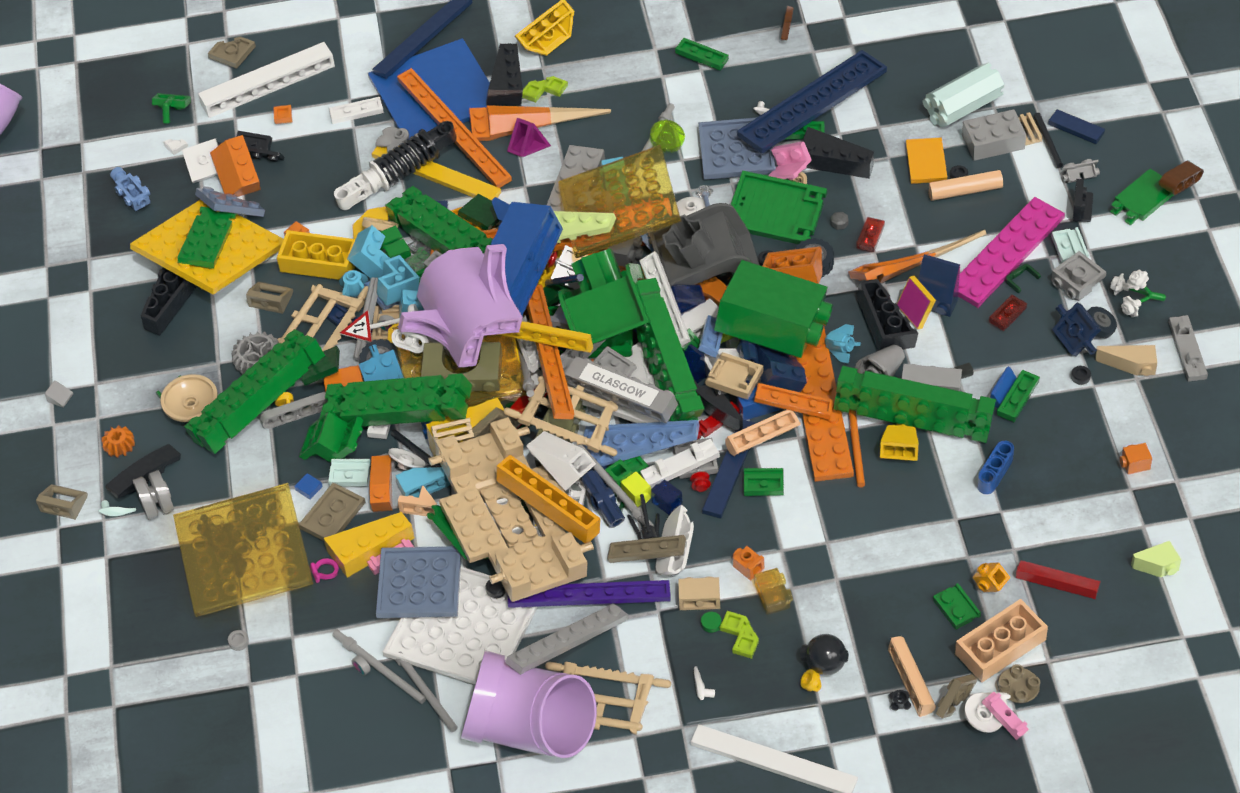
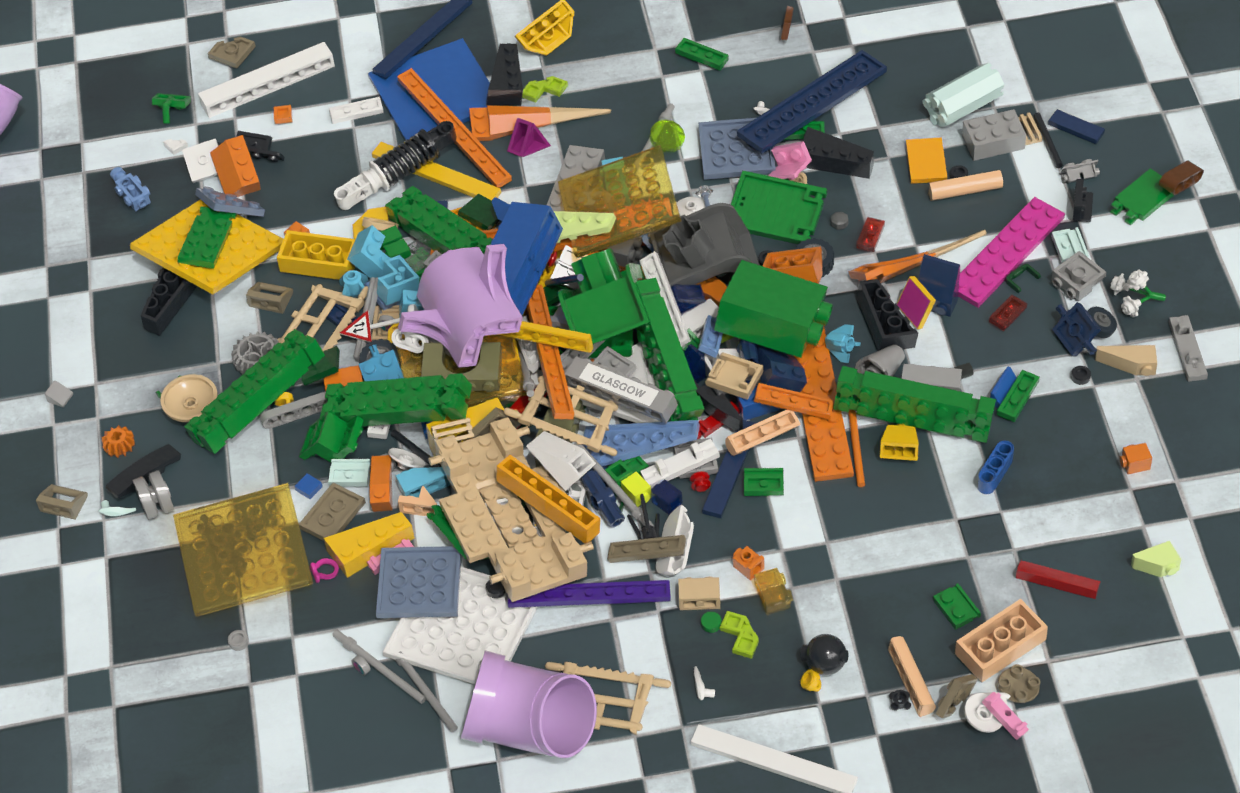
light grey plate [375,127,409,151] -> none
light grey plate [505,604,628,675] -> none
light orange brick [972,562,1010,592] -> none

